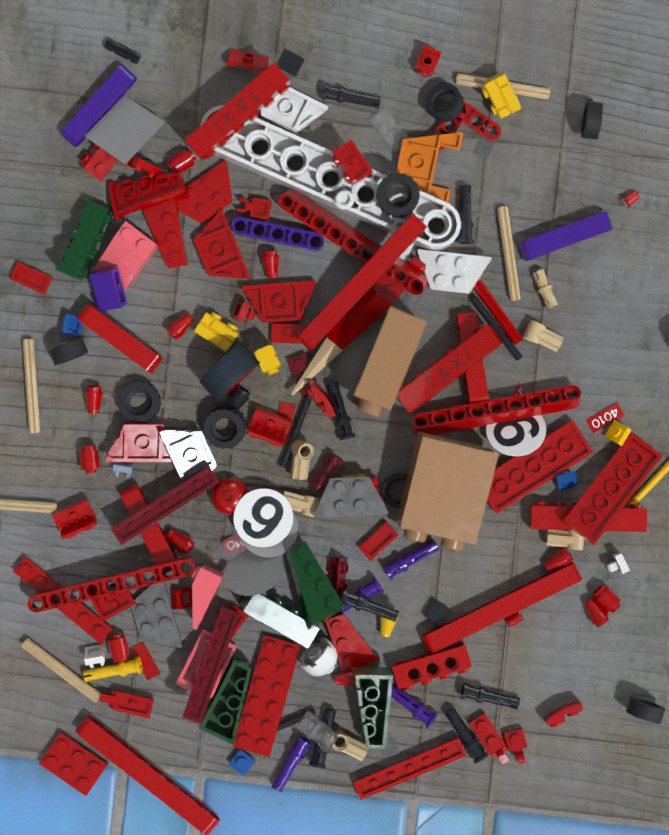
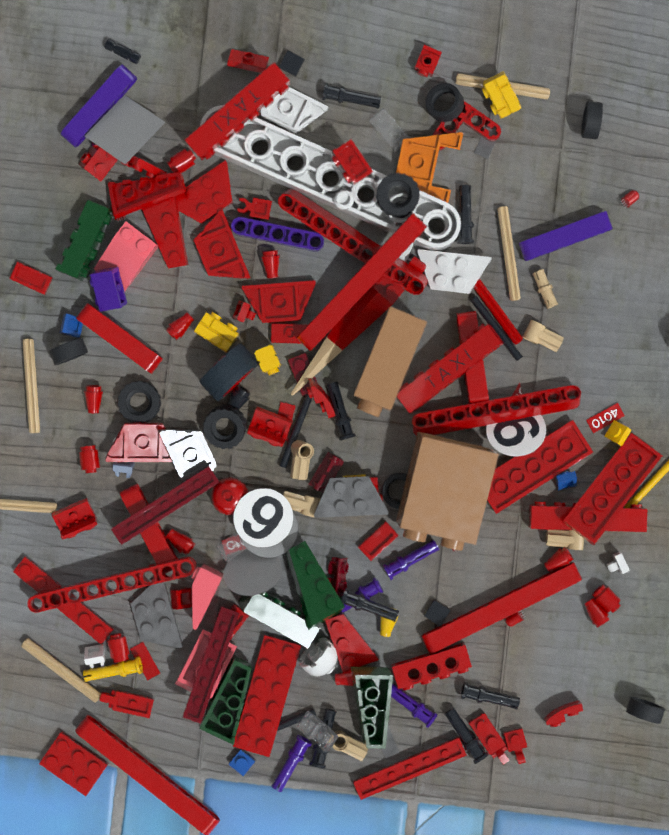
red plate [89,585,137,622] -> none

